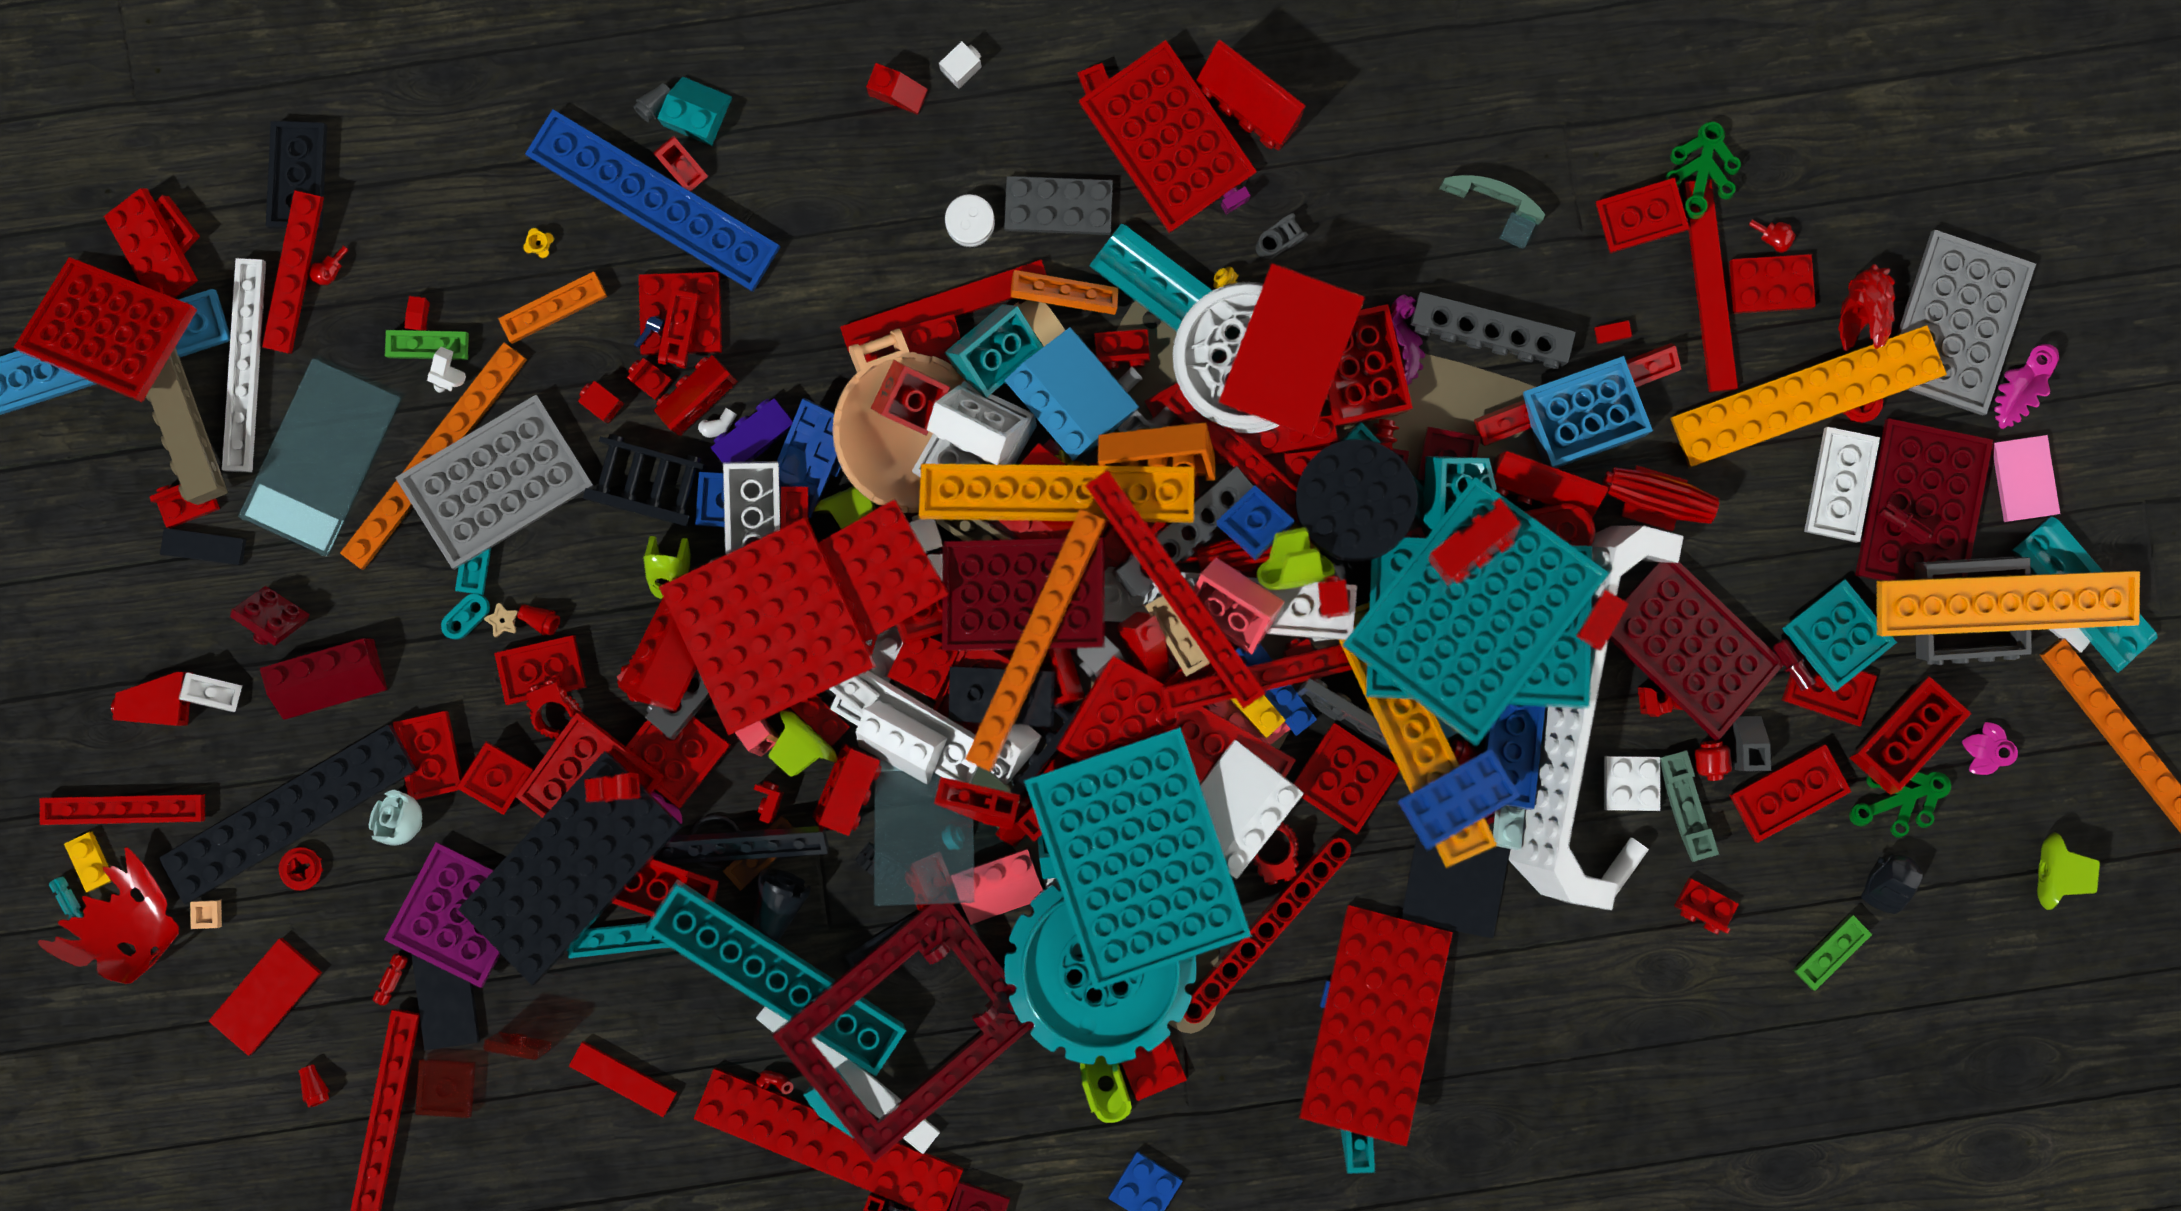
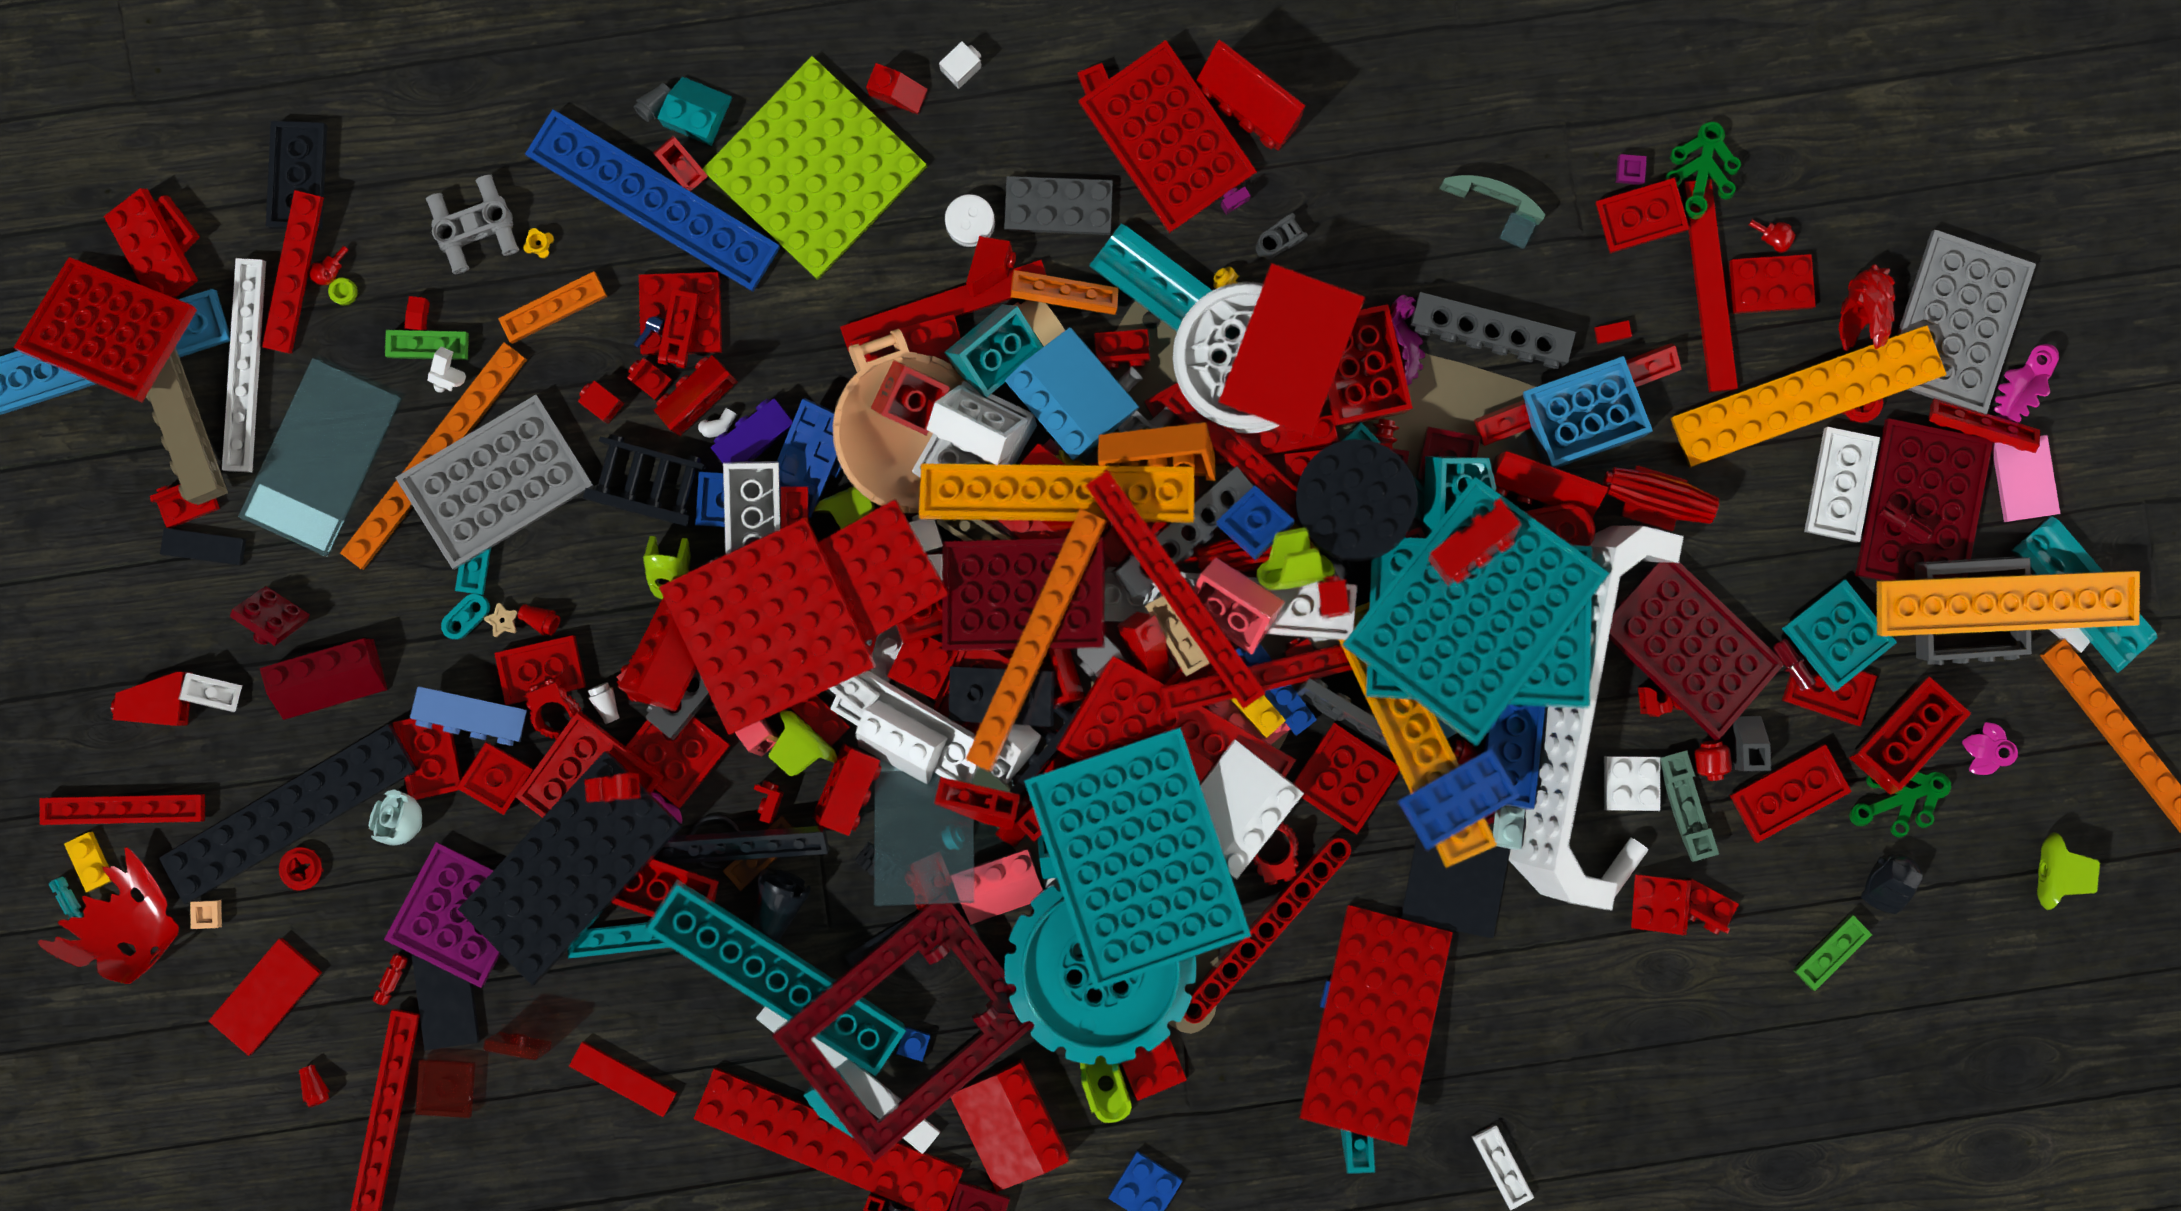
red arm [756,1070,794,1094] -> none
red tile [1576,589,1629,651] -> none
none -> lime tile [328,277,358,305]
none -> medium blue brick [410,687,528,746]
none -> light grey piece [426,175,519,274]
none -> white cone [588,682,620,724]
none -> lime plate [702,56,927,280]
none -> blue plate [897,1026,931,1062]
none -> red slope [951,1058,1069,1192]
none -> red slope [966,236,1016,296]
none -> white tile [1471,1124,1534,1210]
none -> magenta plate [1616,154,1647,185]
none -> red plate [1631,874,1691,935]
none -> red plate [1929,398,2040,453]

